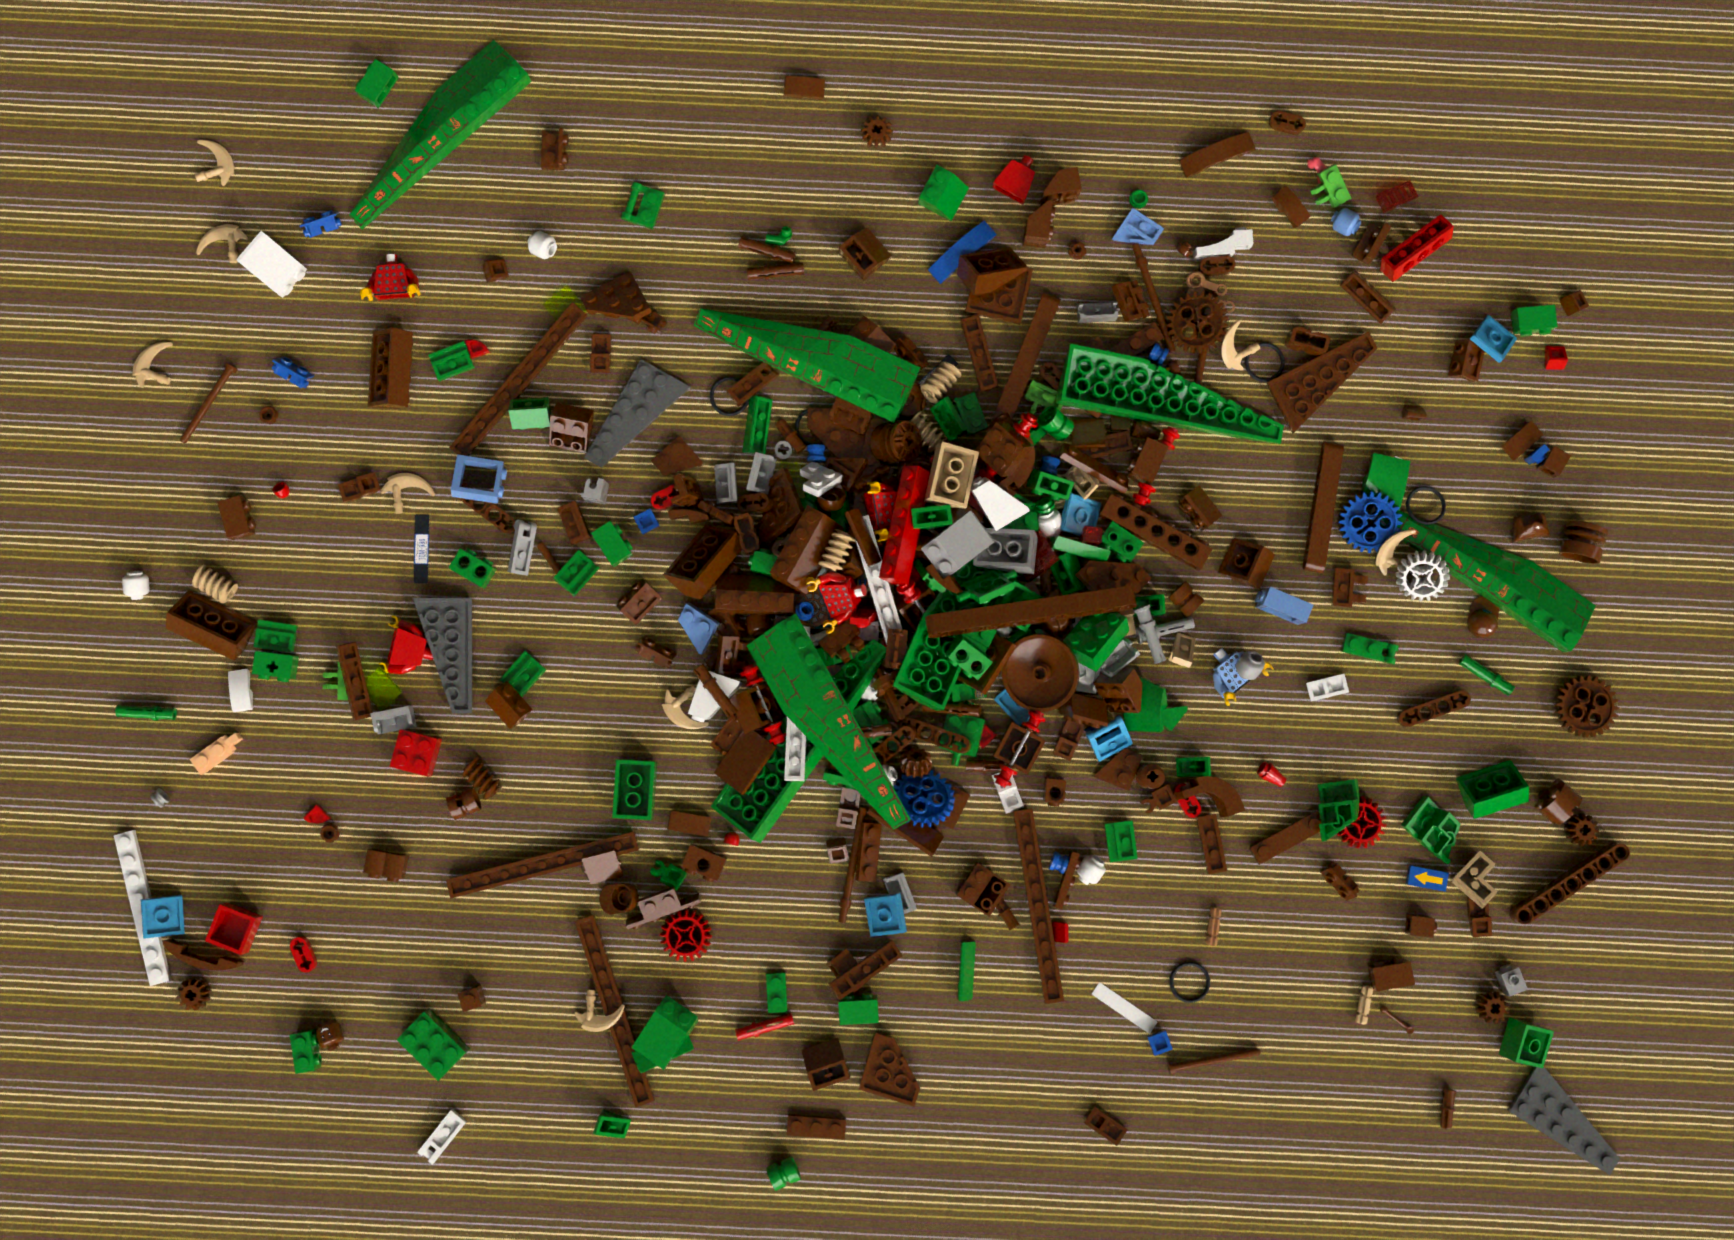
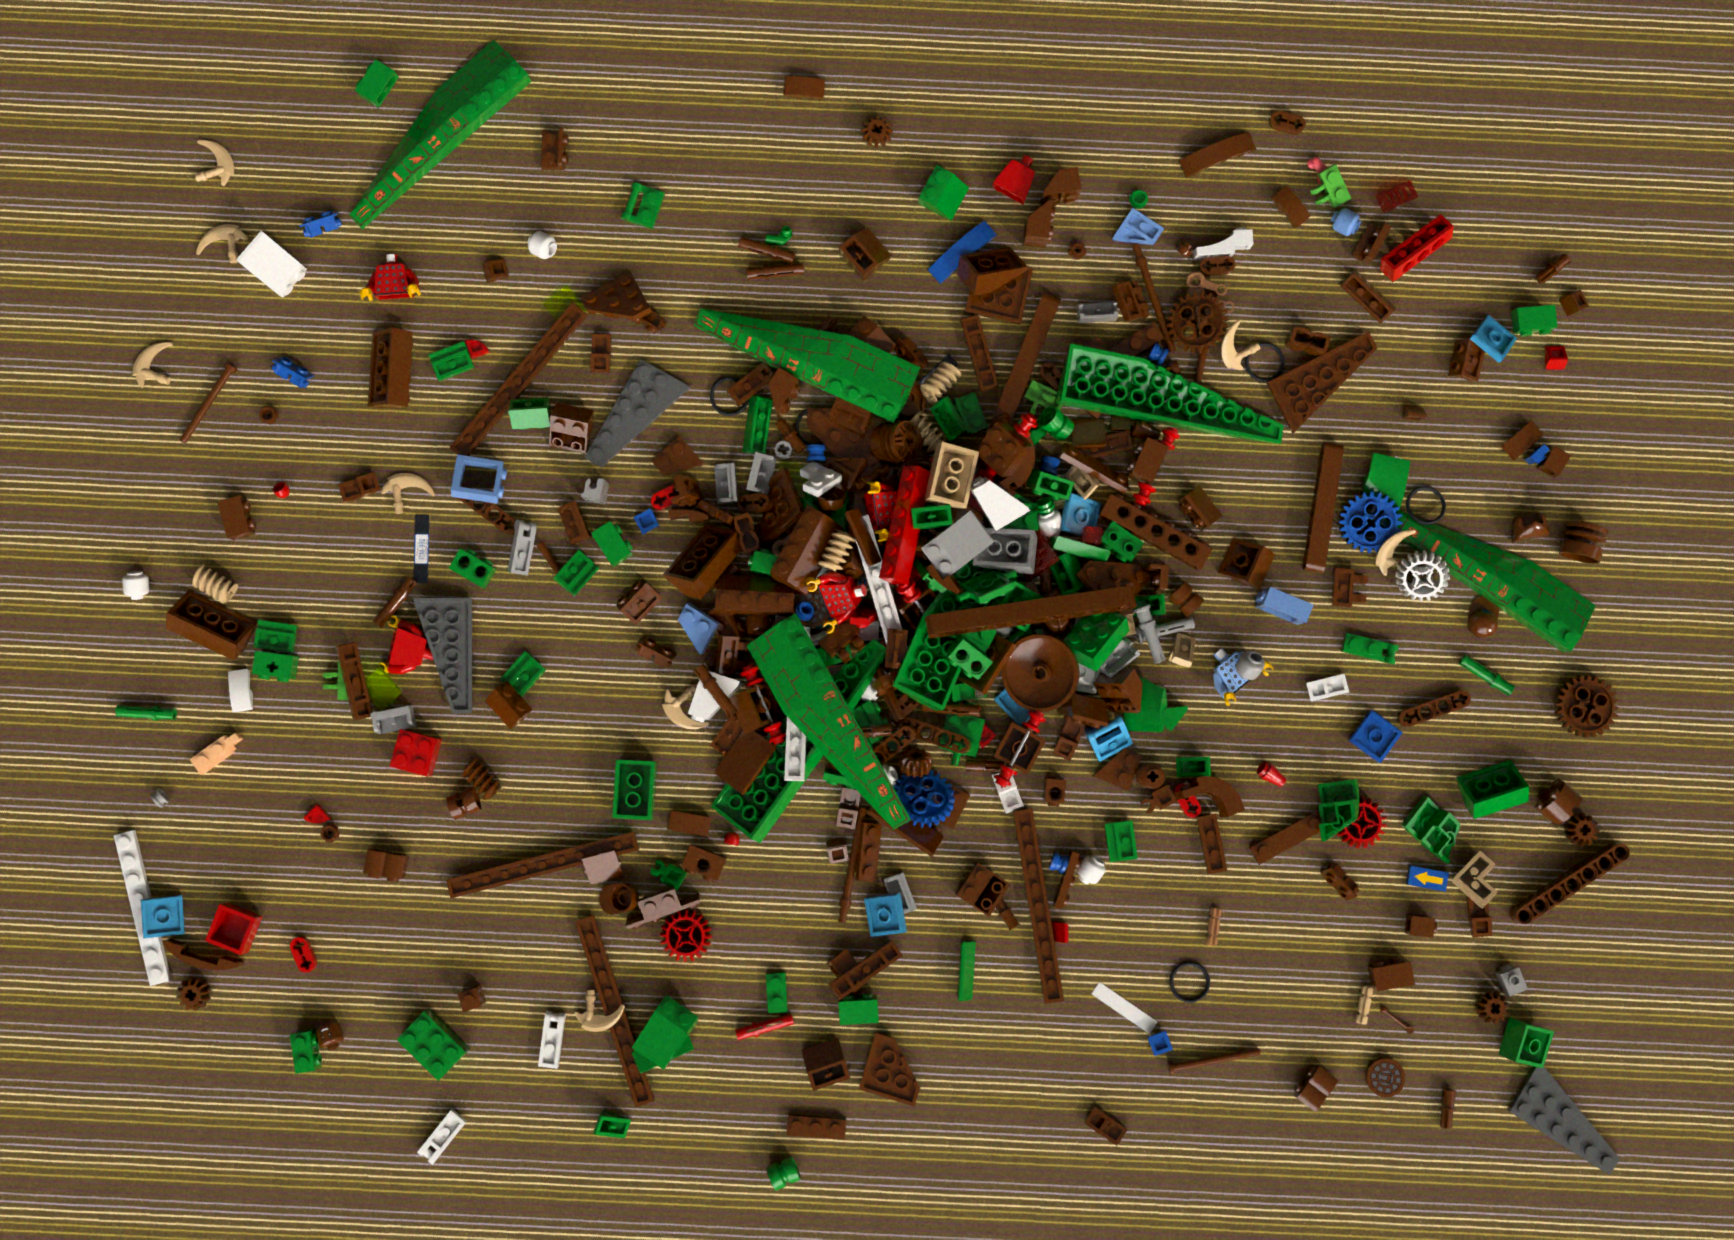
none -> reddish brown pin [373,576,418,628]
none -> white plate [538,1011,566,1069]
none -> reddish brown slope [769,367,801,418]
none -> reddish brown bracket [1144,561,1169,592]
none -> reddish brown brick [1294,1064,1339,1112]
none -> blue plate [1348,710,1403,763]
none -> tile [1365,1057,1405,1097]
none -> reddish brown axle [1535,254,1571,284]

